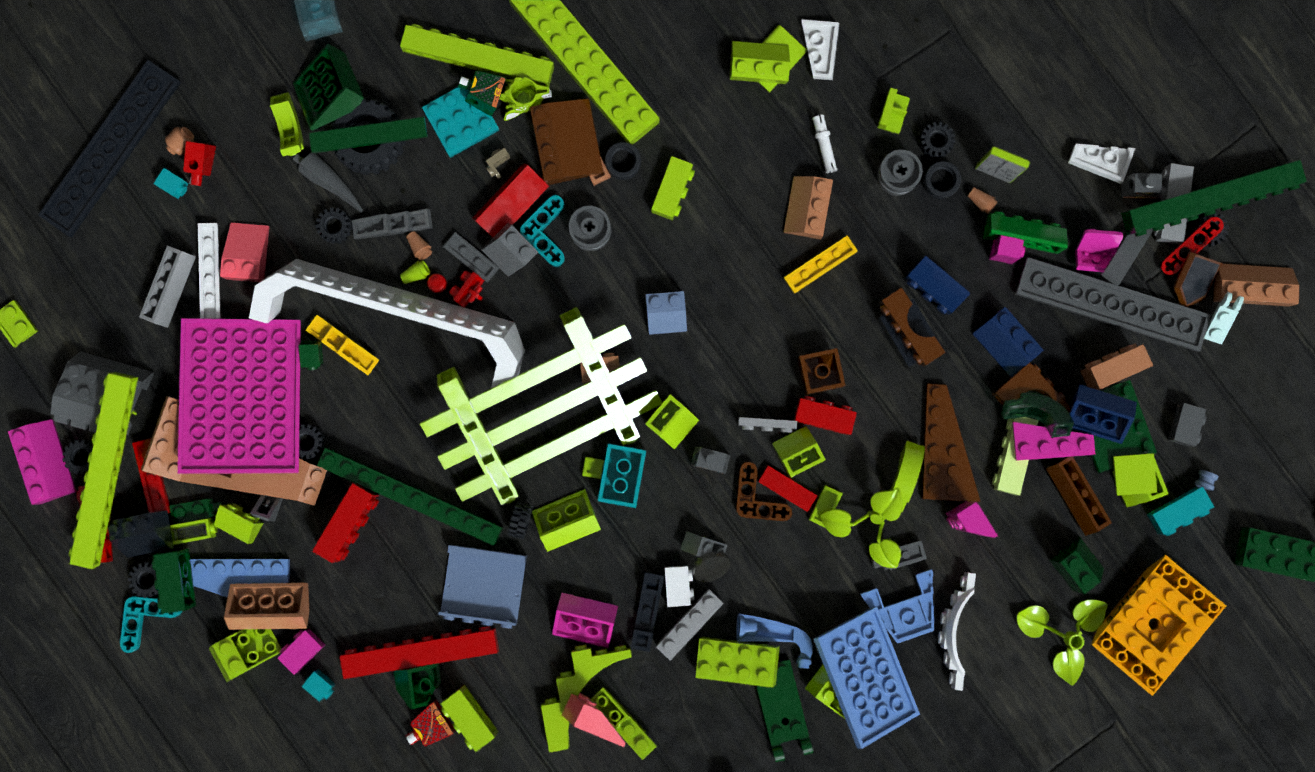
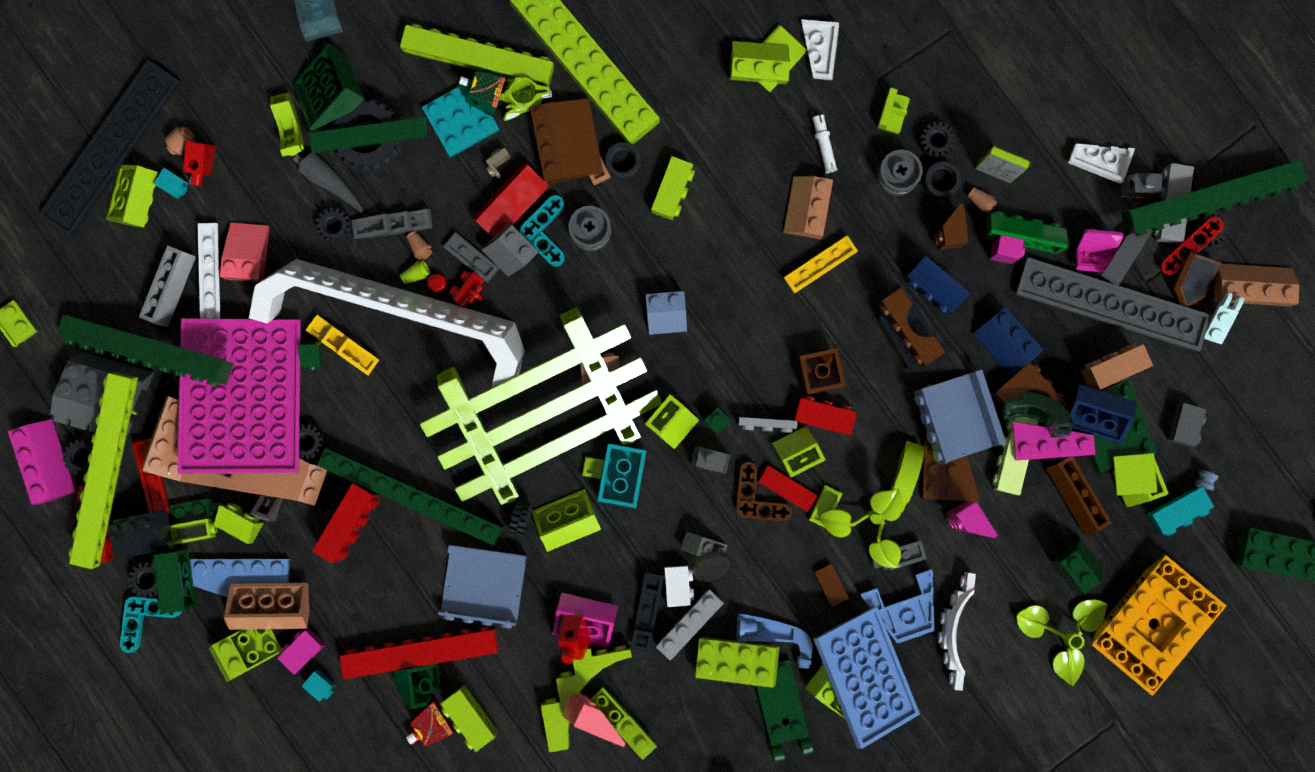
none -> dark green brick [56,315,234,387]
none -> lime slope [106,165,158,228]
none -> red torso [558,615,591,664]
none -> dark green brick [704,407,731,435]
none -> reddish brown tile [814,564,849,607]
none -> sand blue panel [914,370,1006,465]
none -> reddish brown slope [934,204,968,250]

